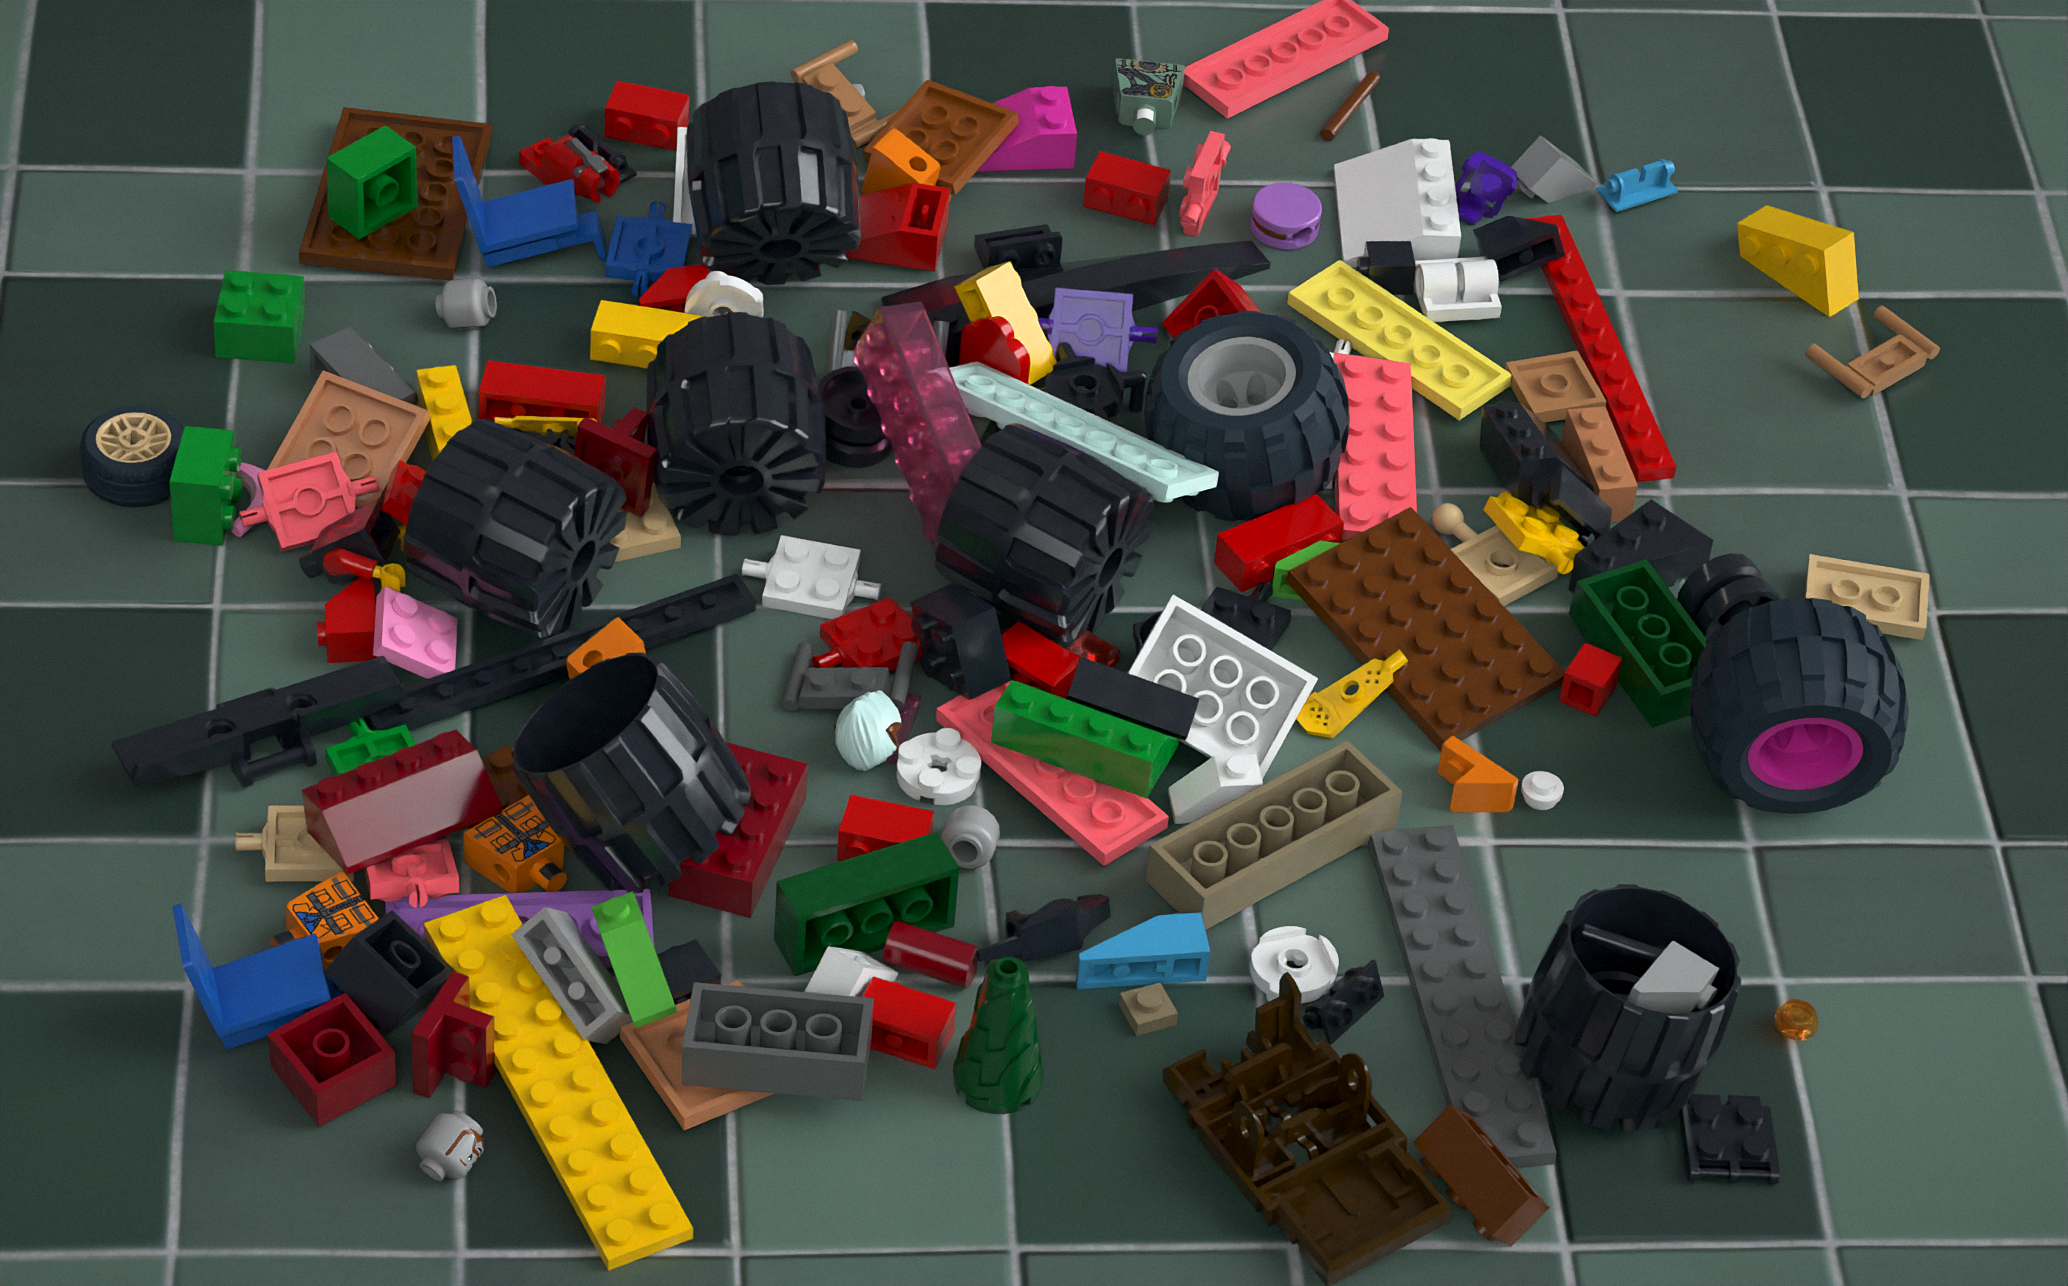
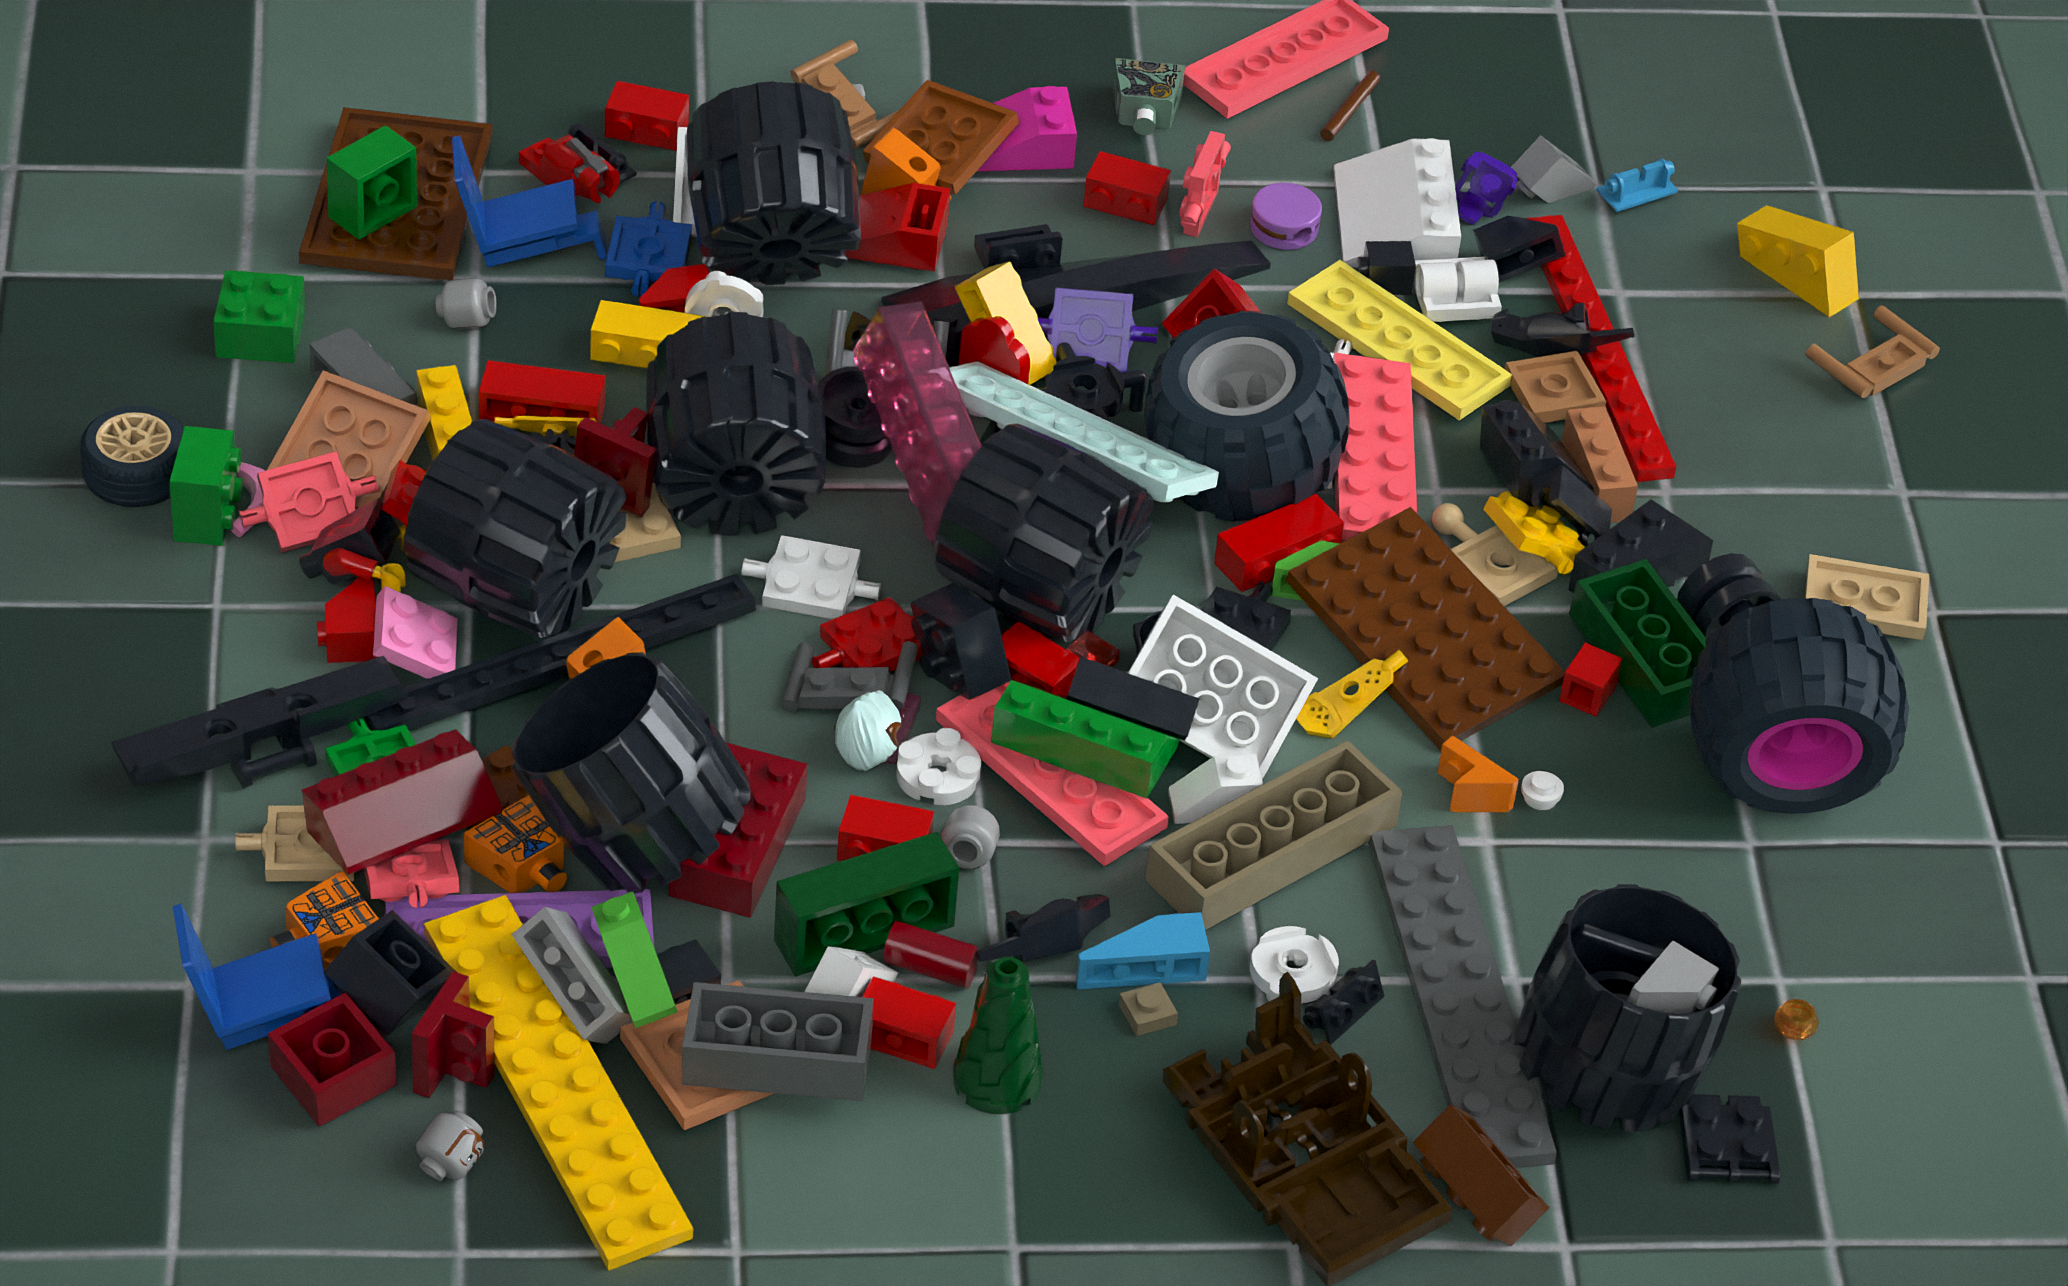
none -> black animal [1491,302,1635,357]

